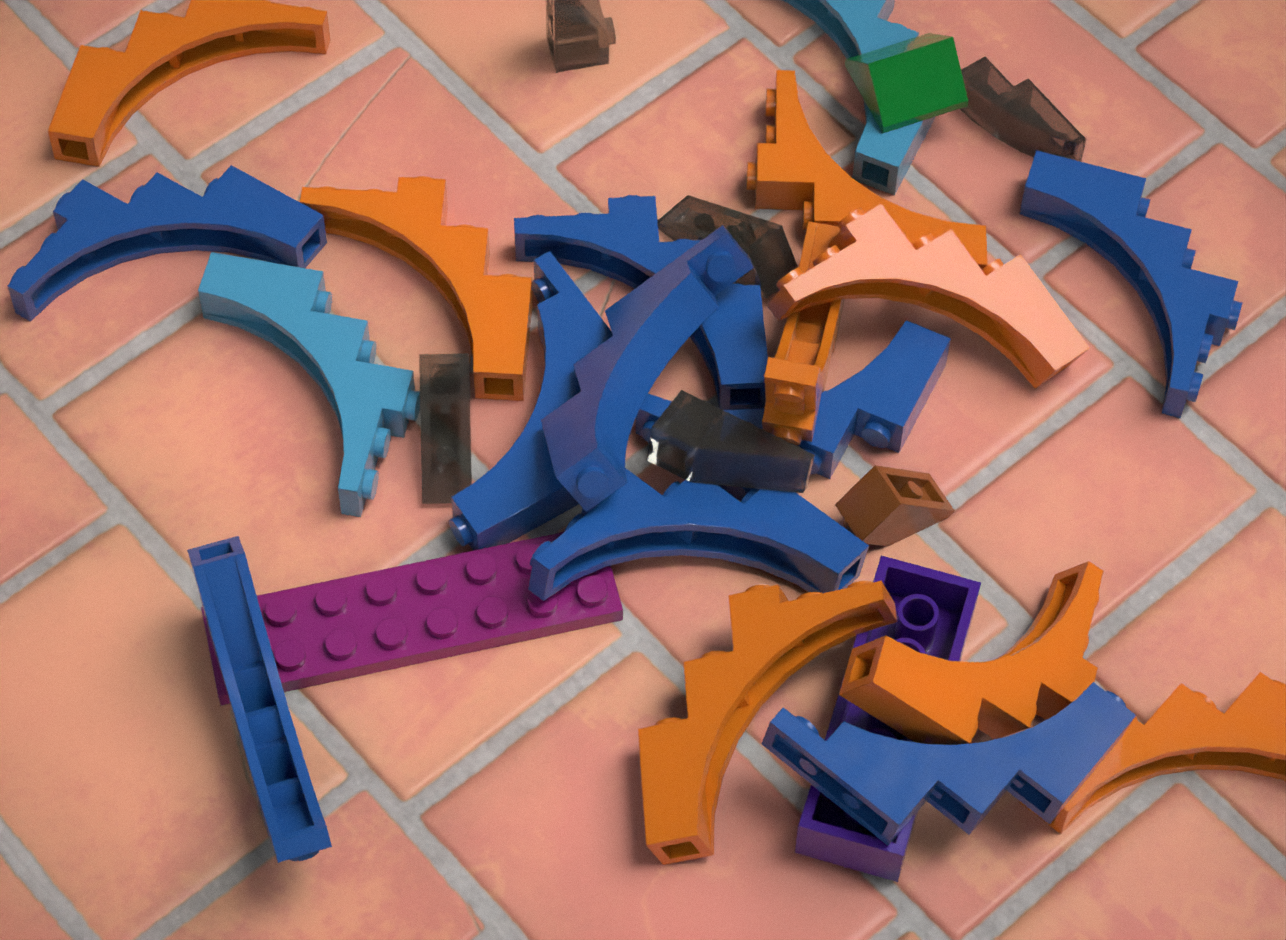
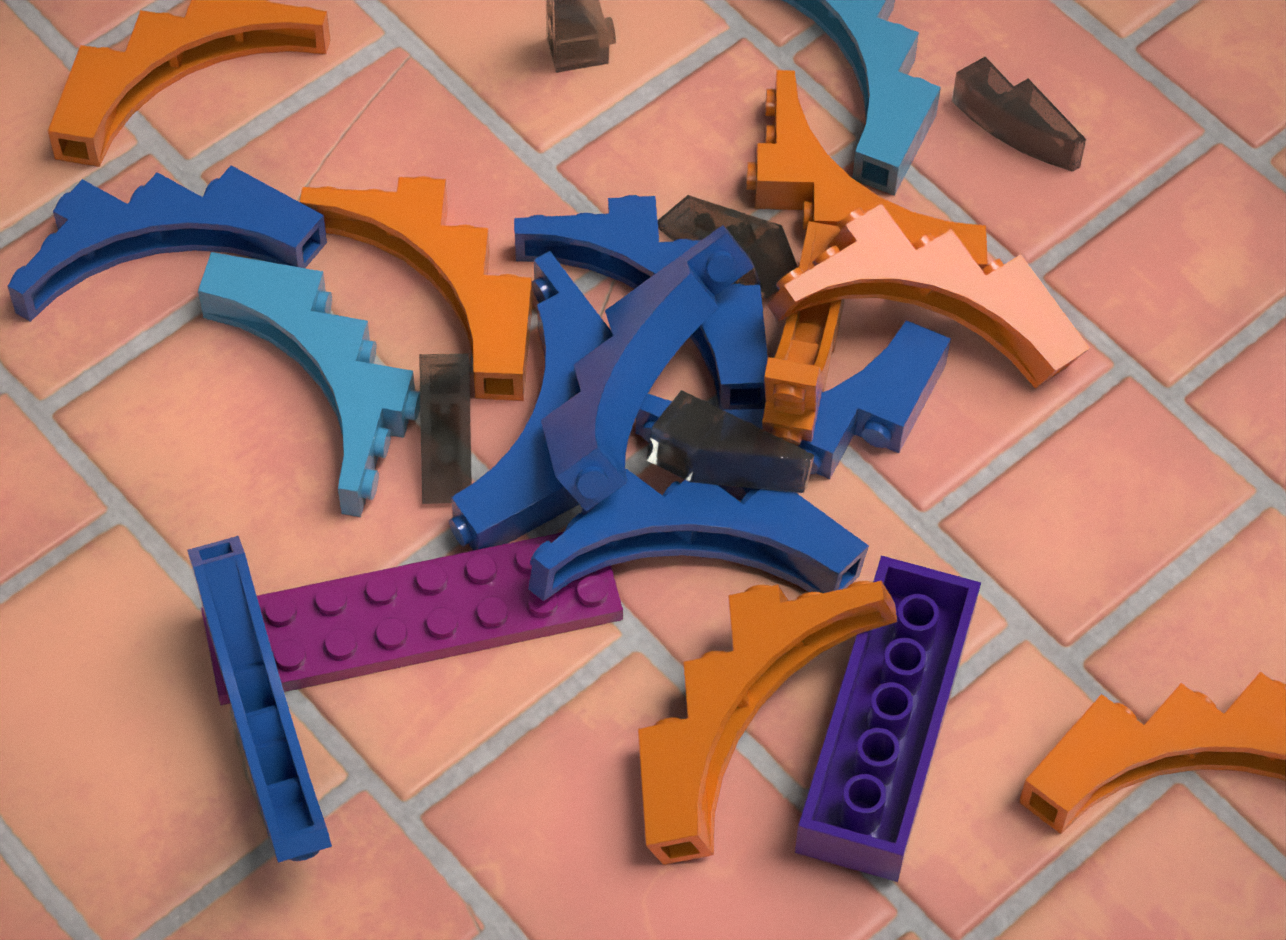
blue arch [761,682,1136,846] -> none
dark orange slope [835,465,955,546] -> none
orange arch [839,561,1104,745] -> none
green slope [845,33,968,133] -> none
blue arch [1019,150,1243,418] -> none

